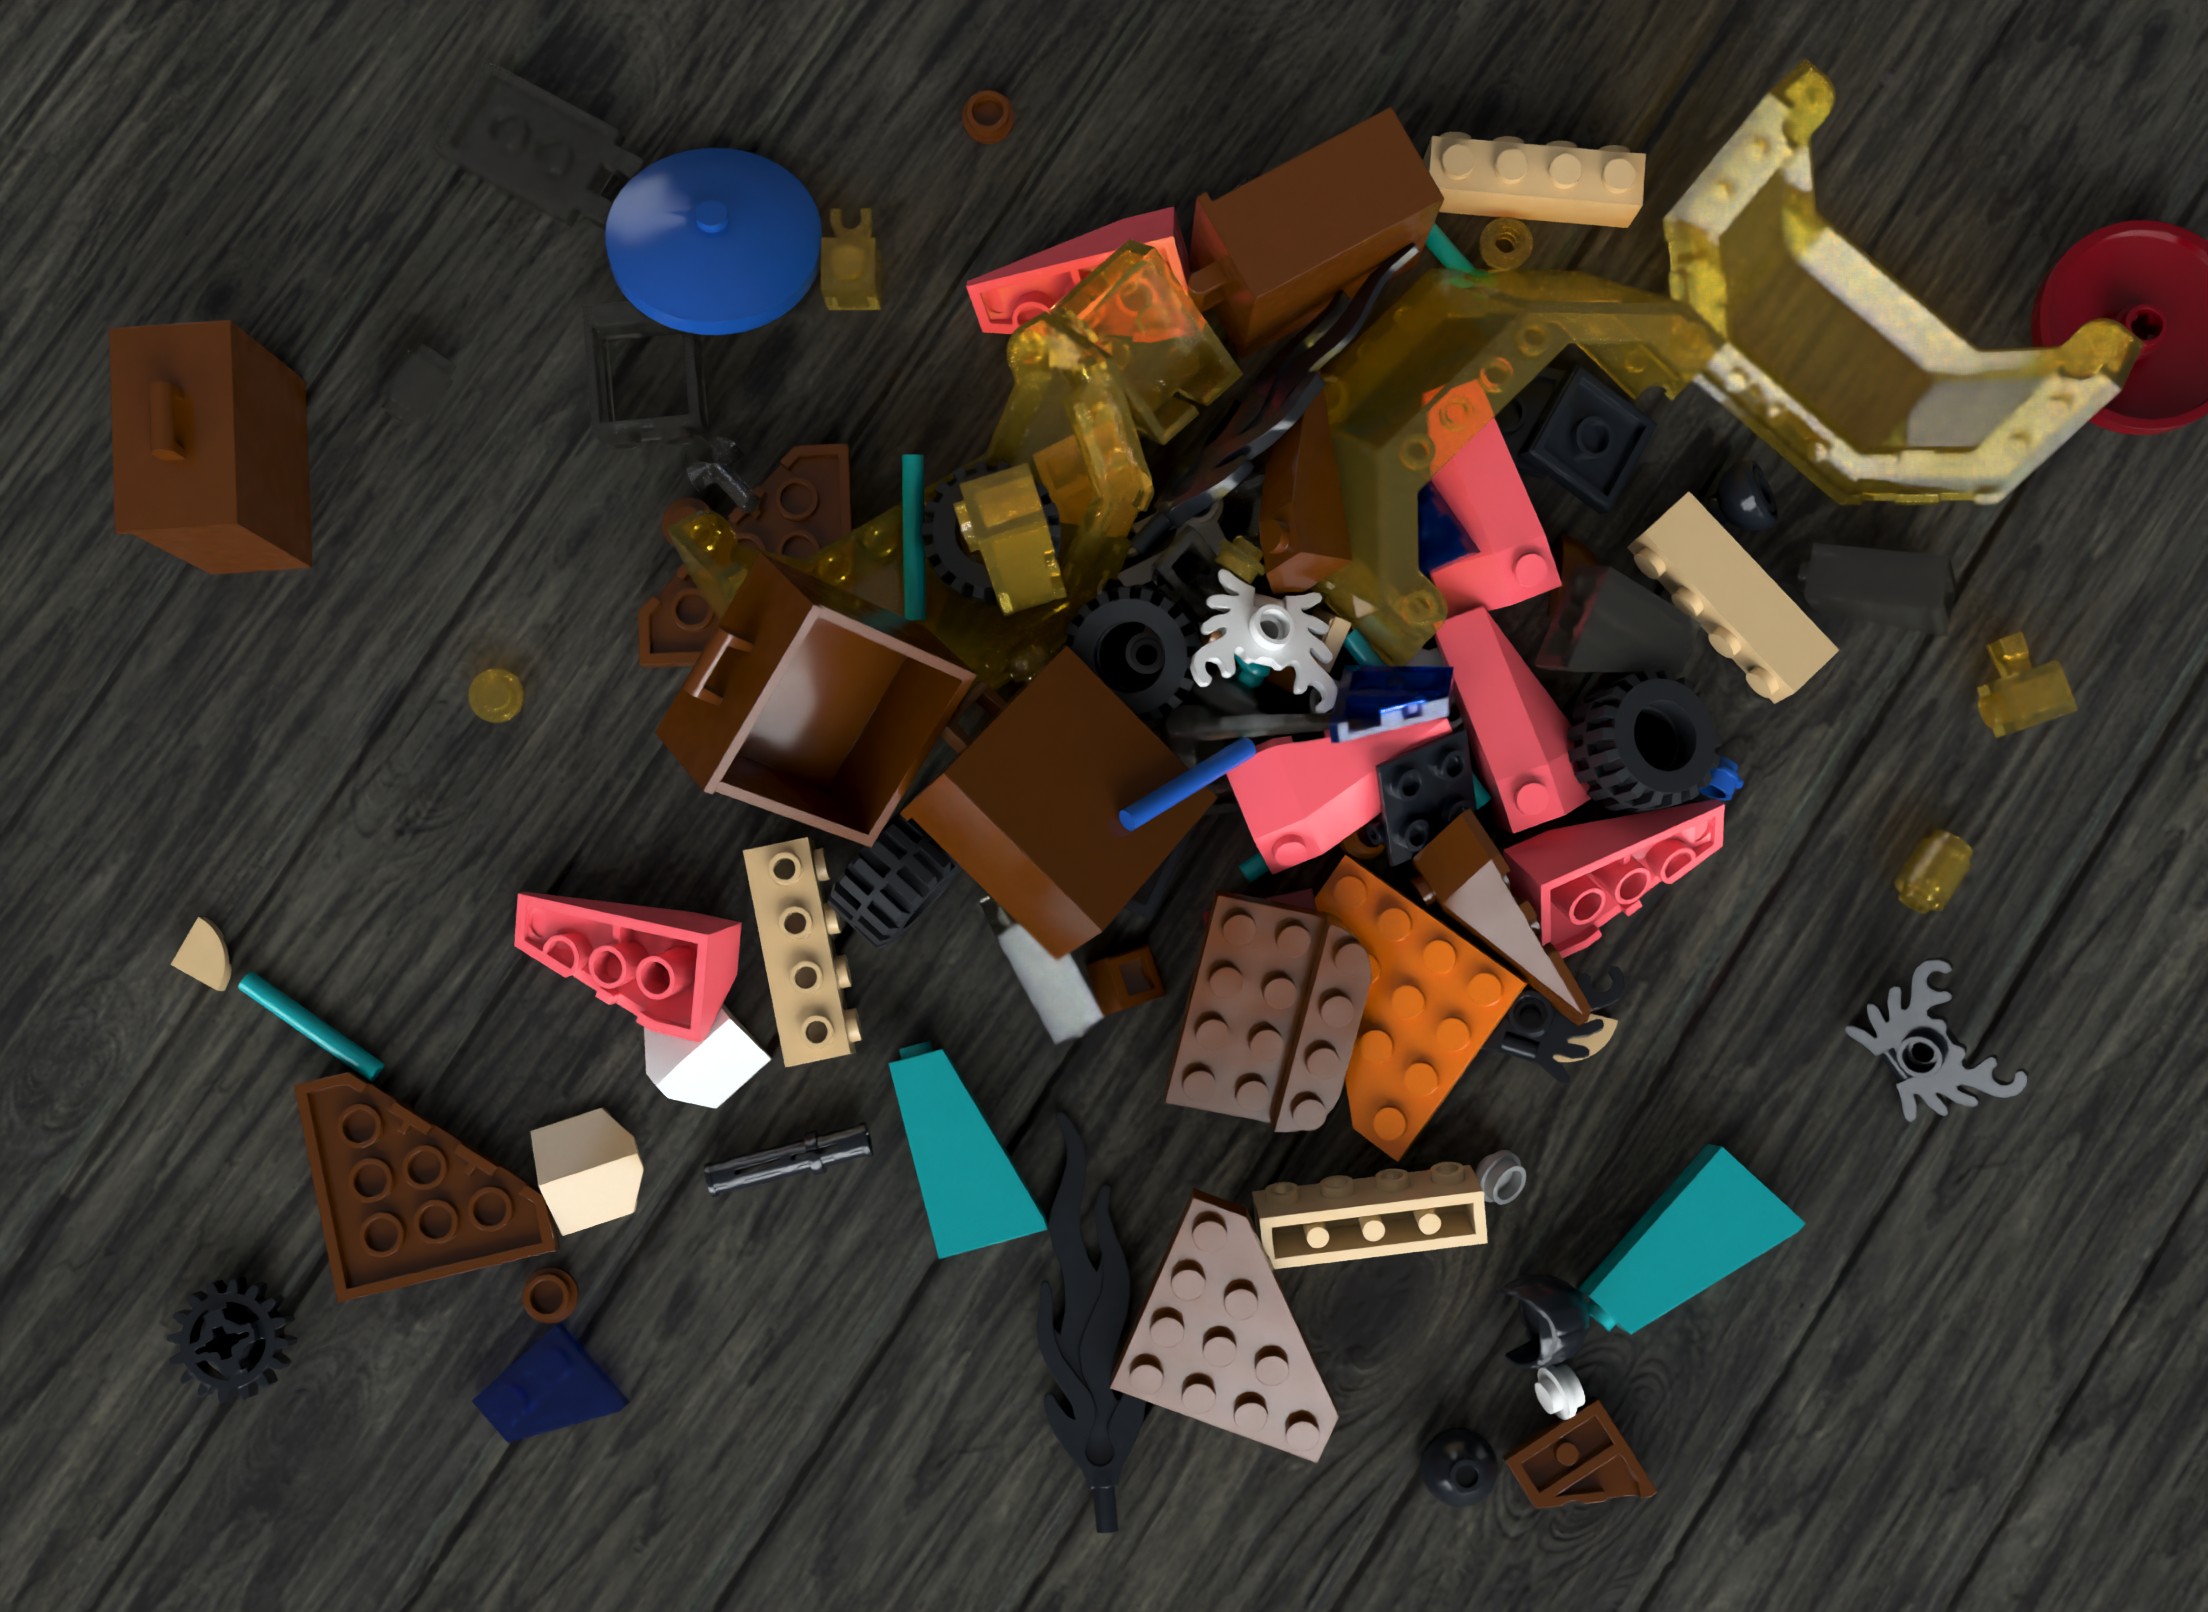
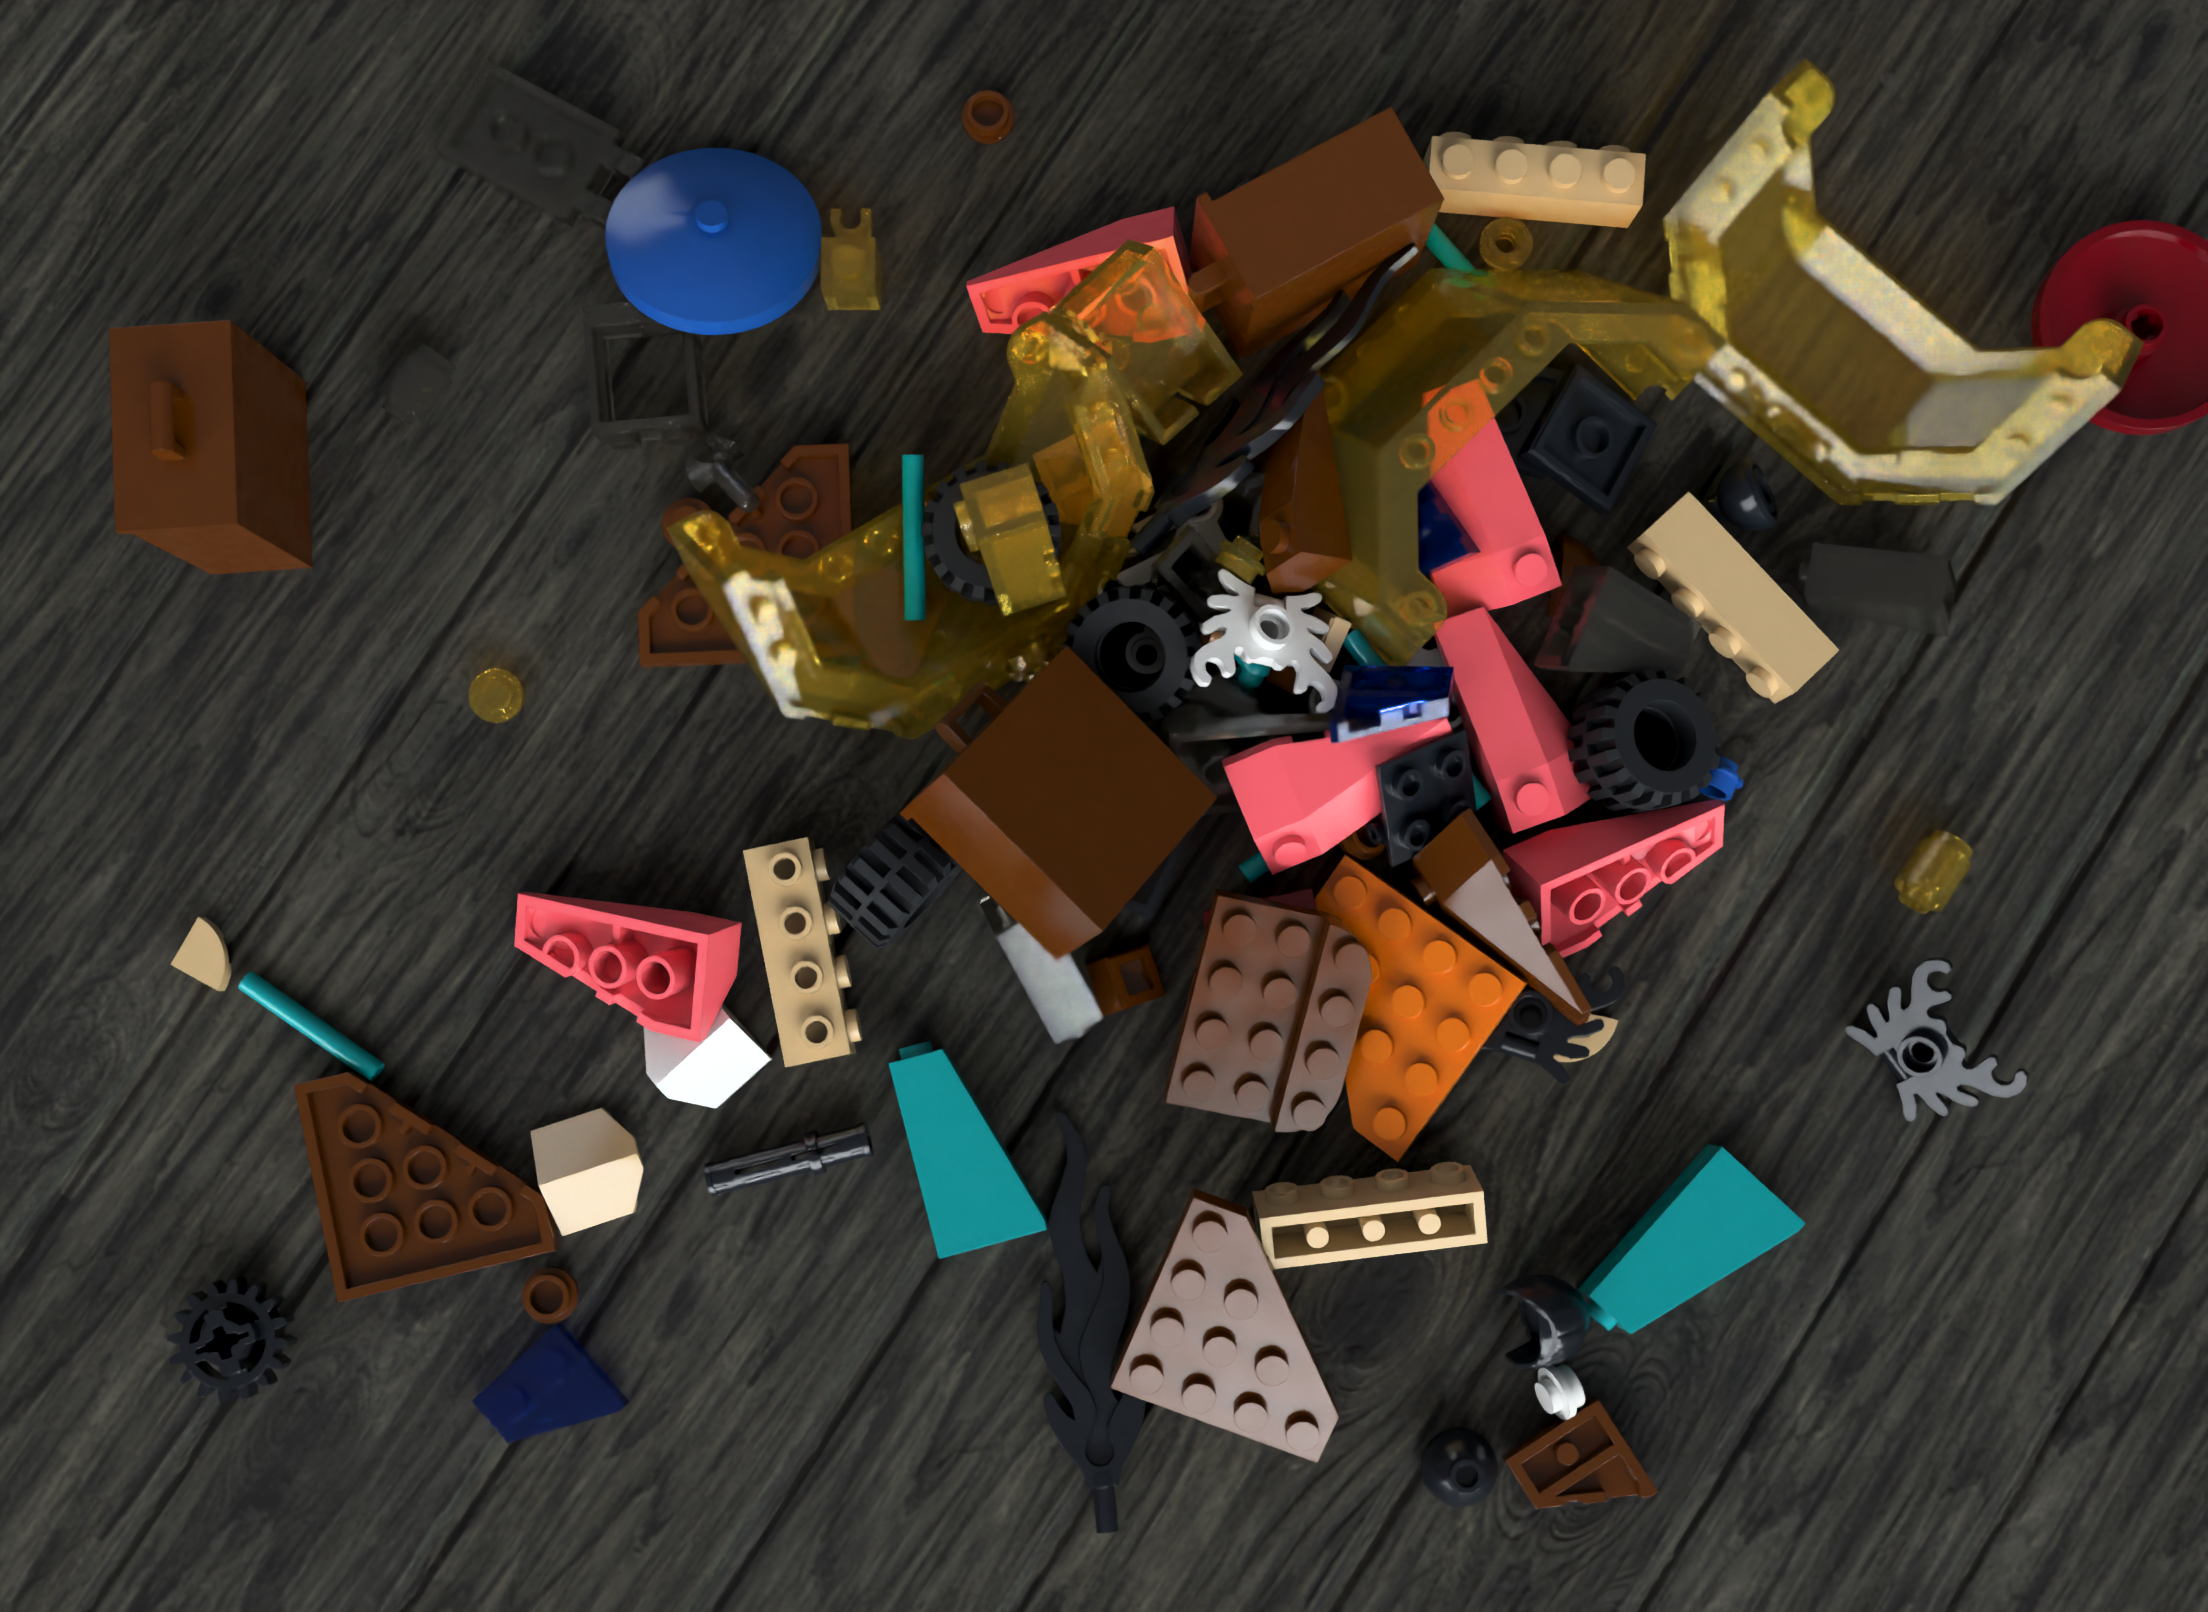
reddish brown container [655,552,977,847] -> none
blue bar [1119,737,1256,831] -> none
light grey plate [1475,1150,1526,1205] -> none
clear yellow brick [1977,631,2078,738] -> none

